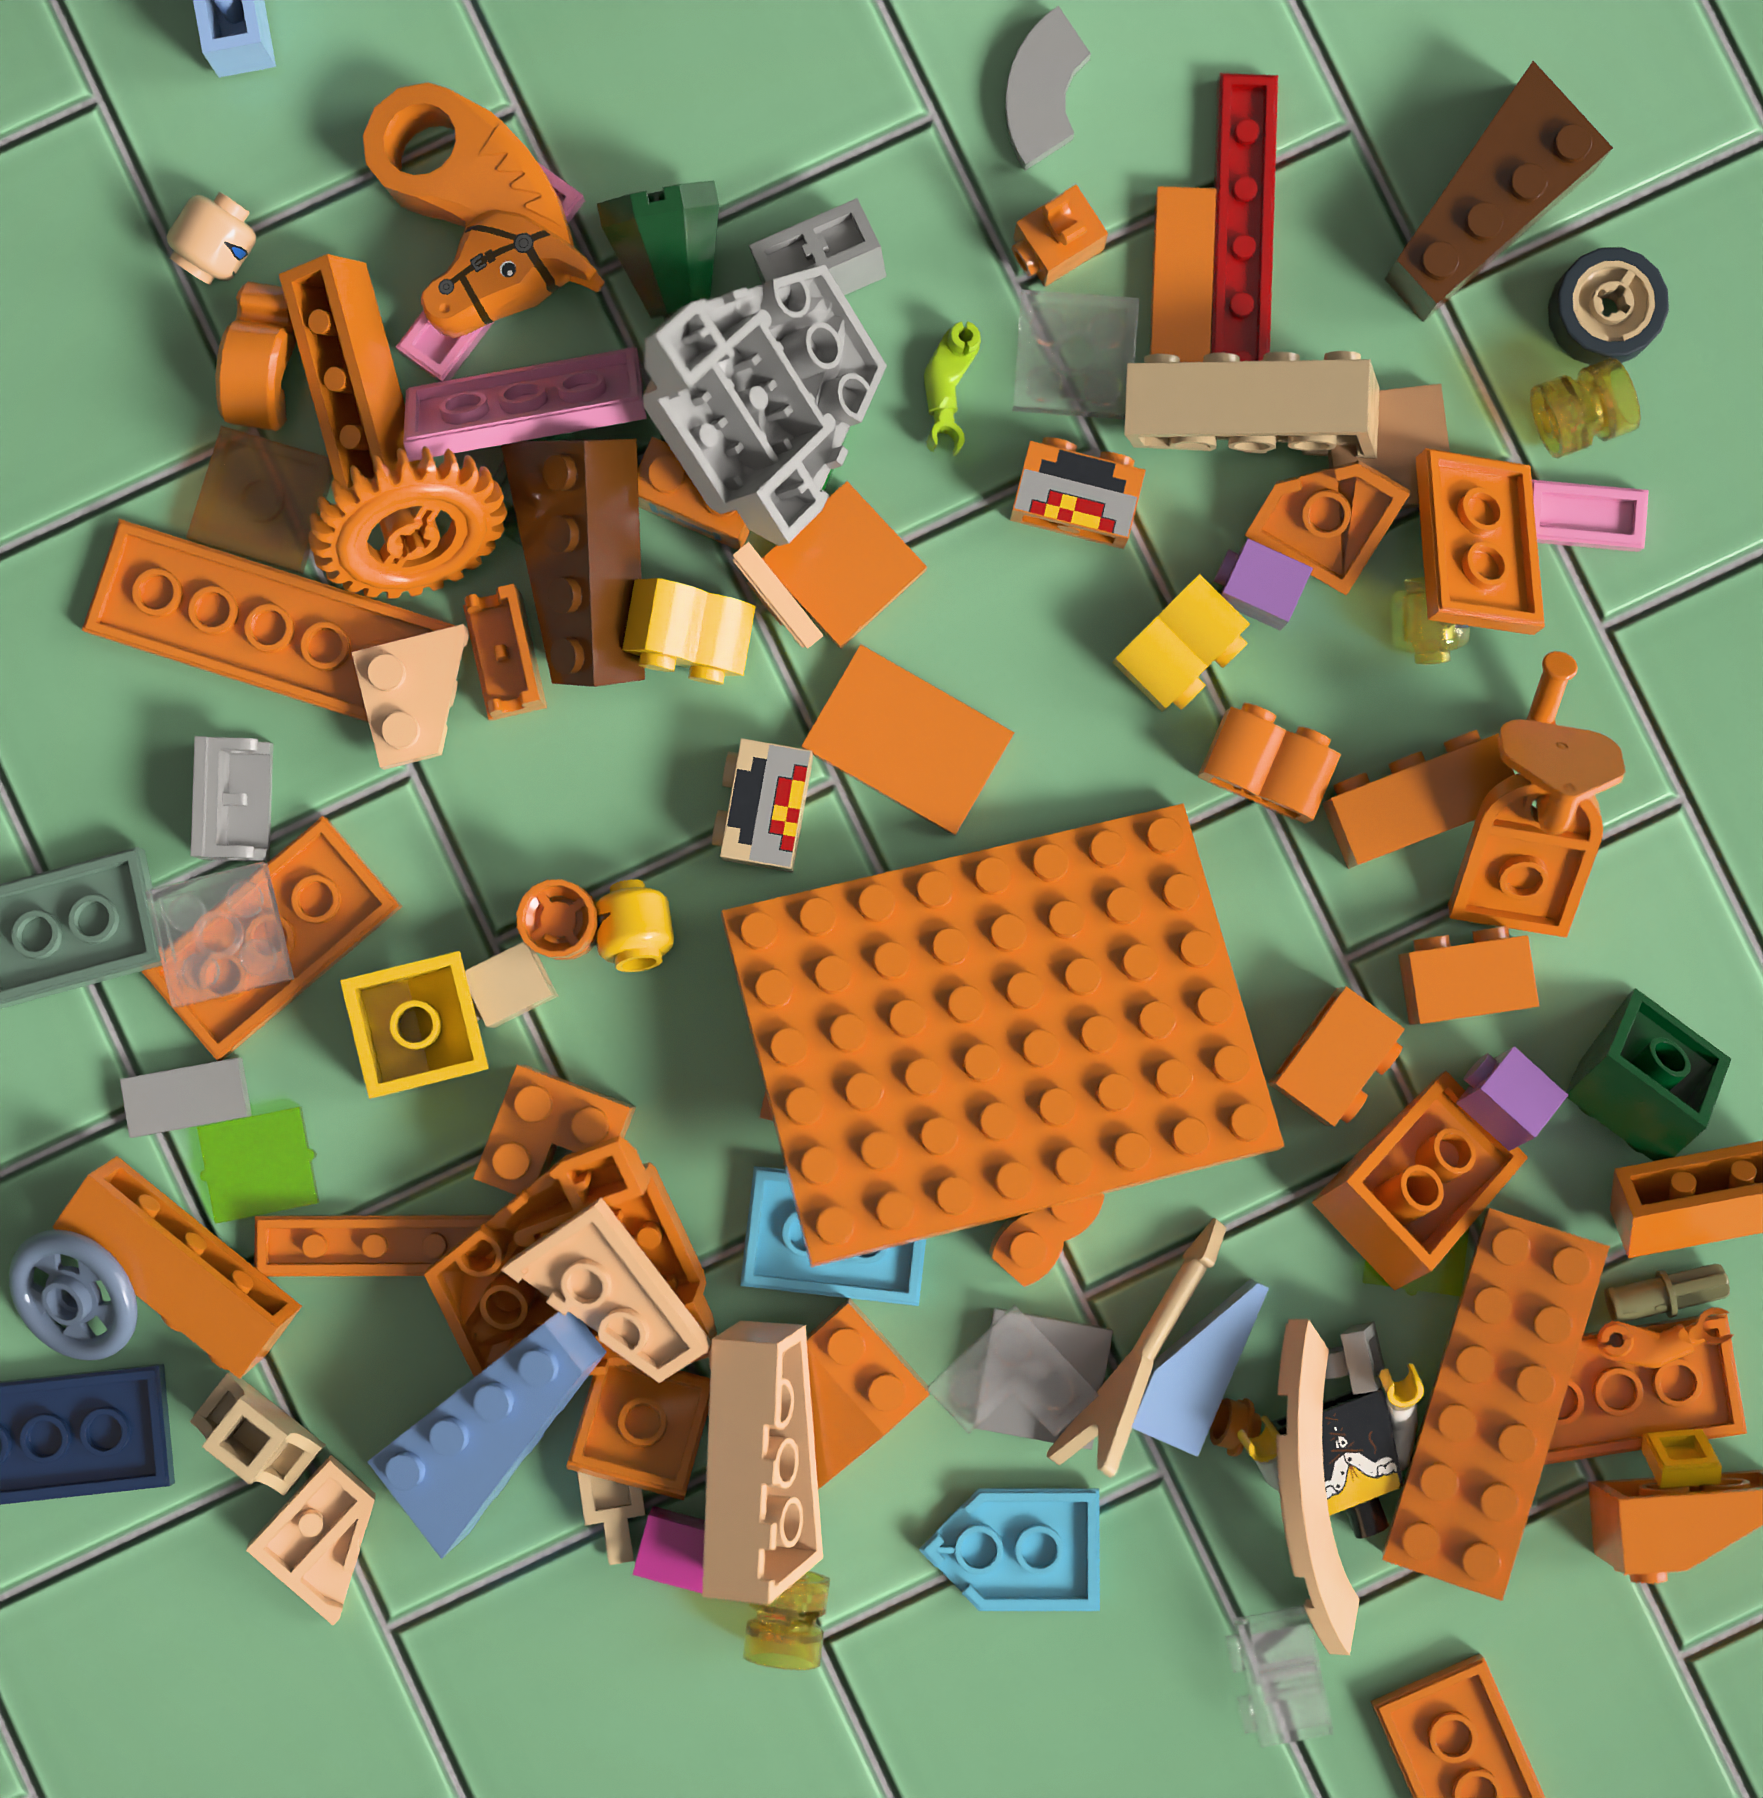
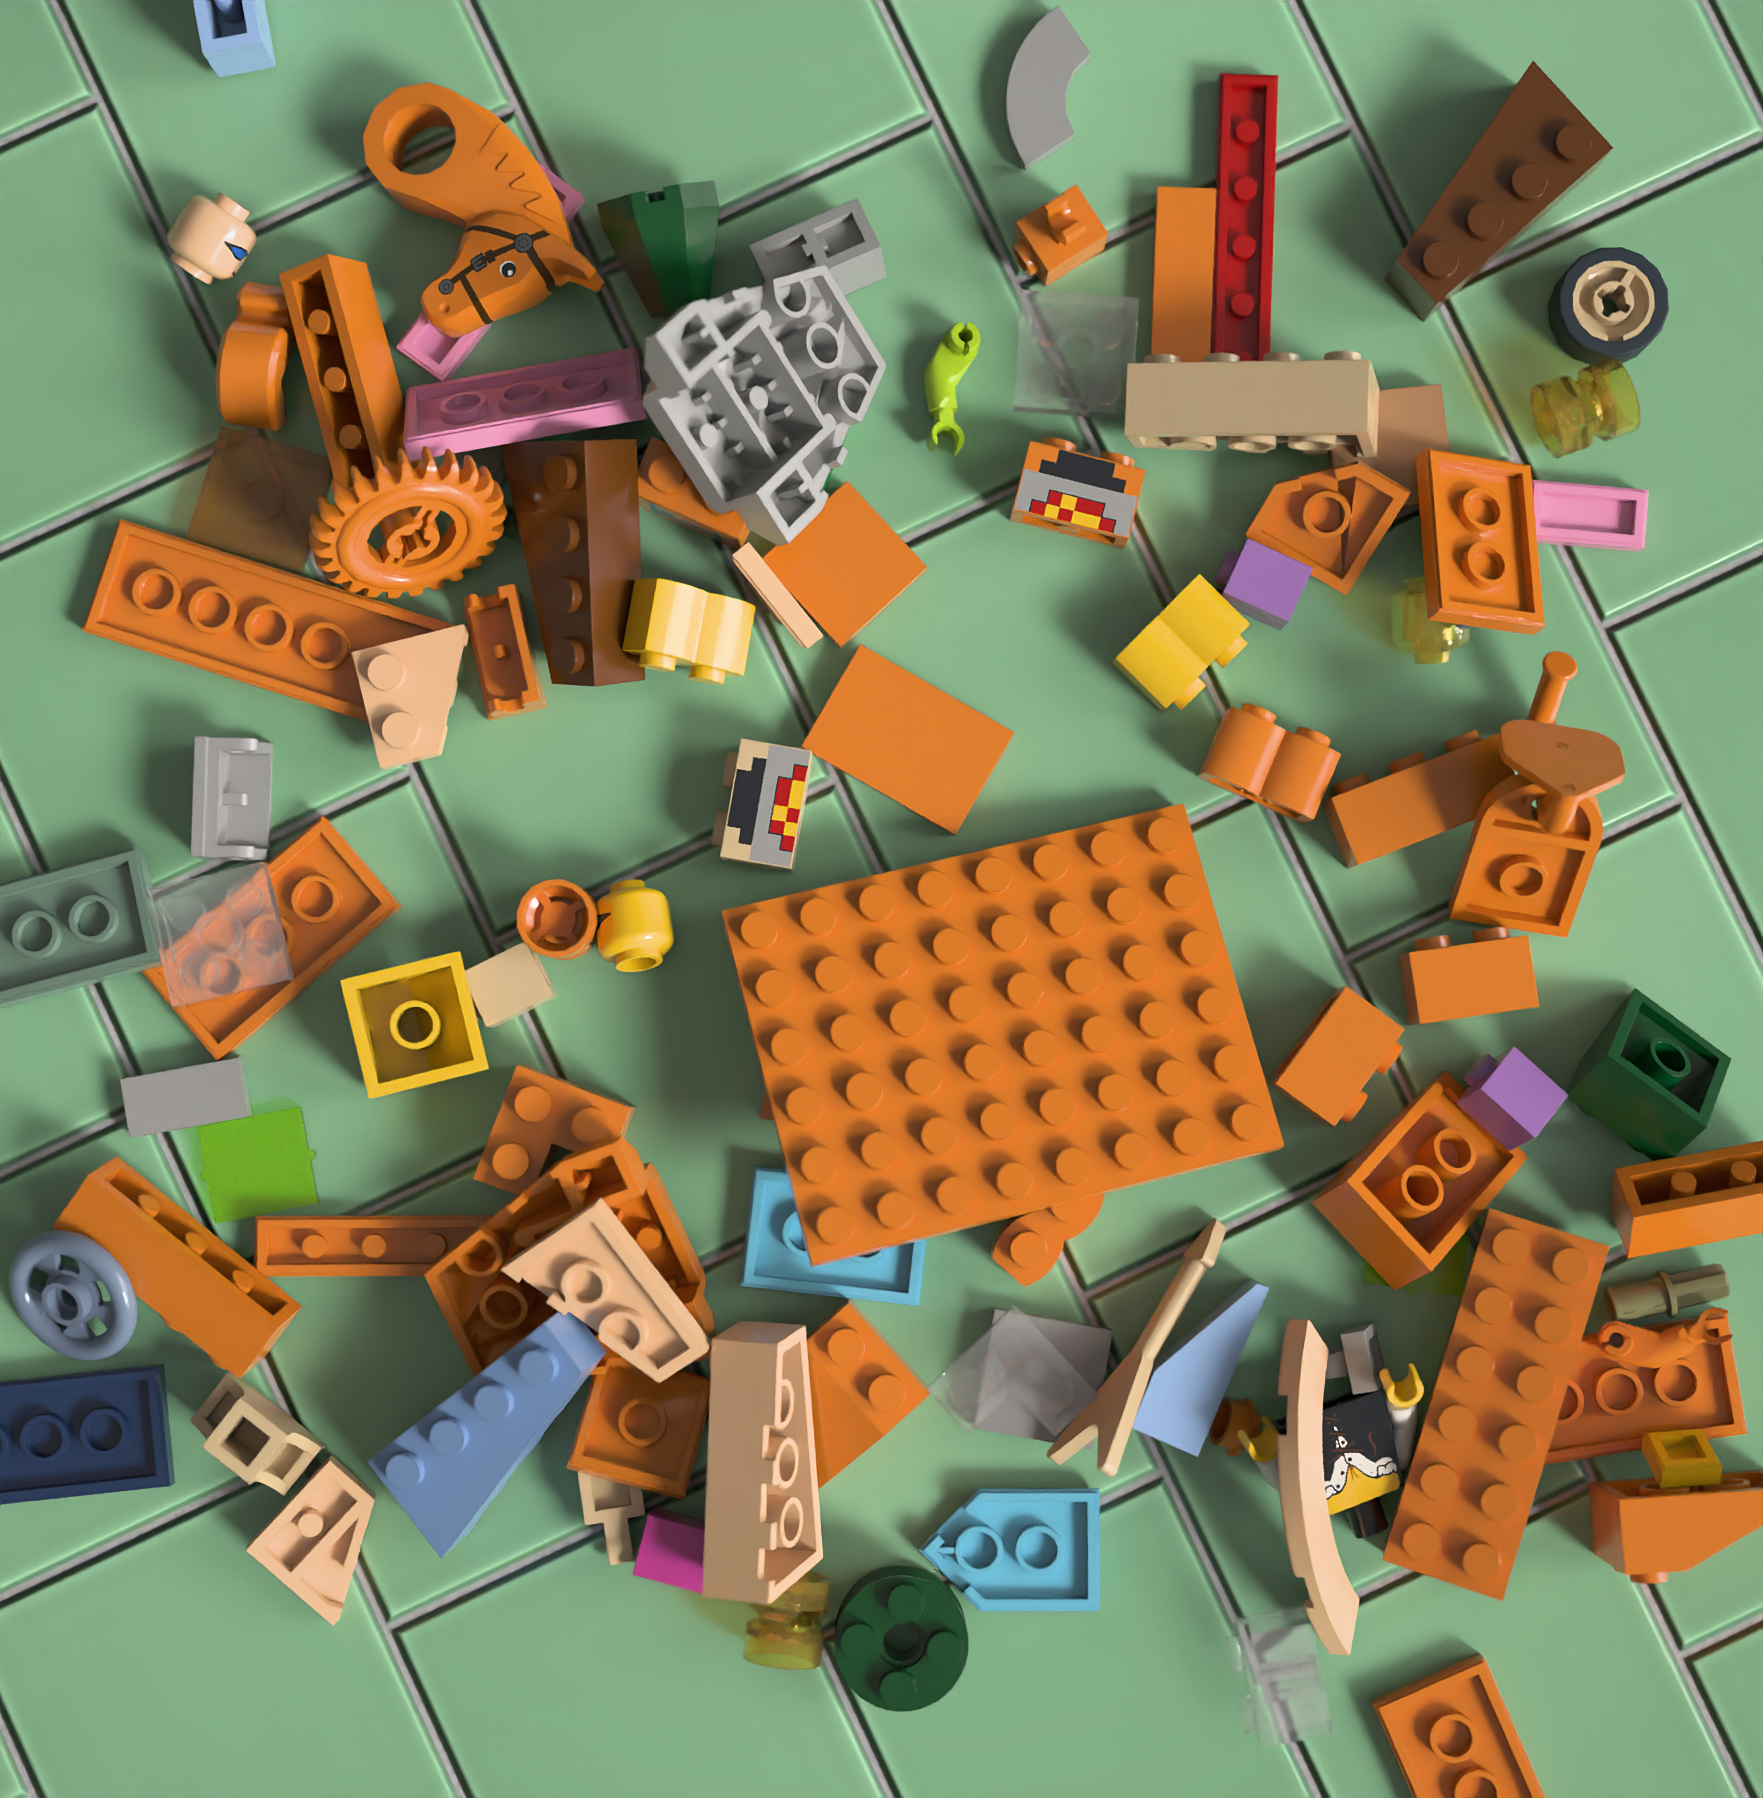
none -> dark green wheel [835,1565,969,1712]

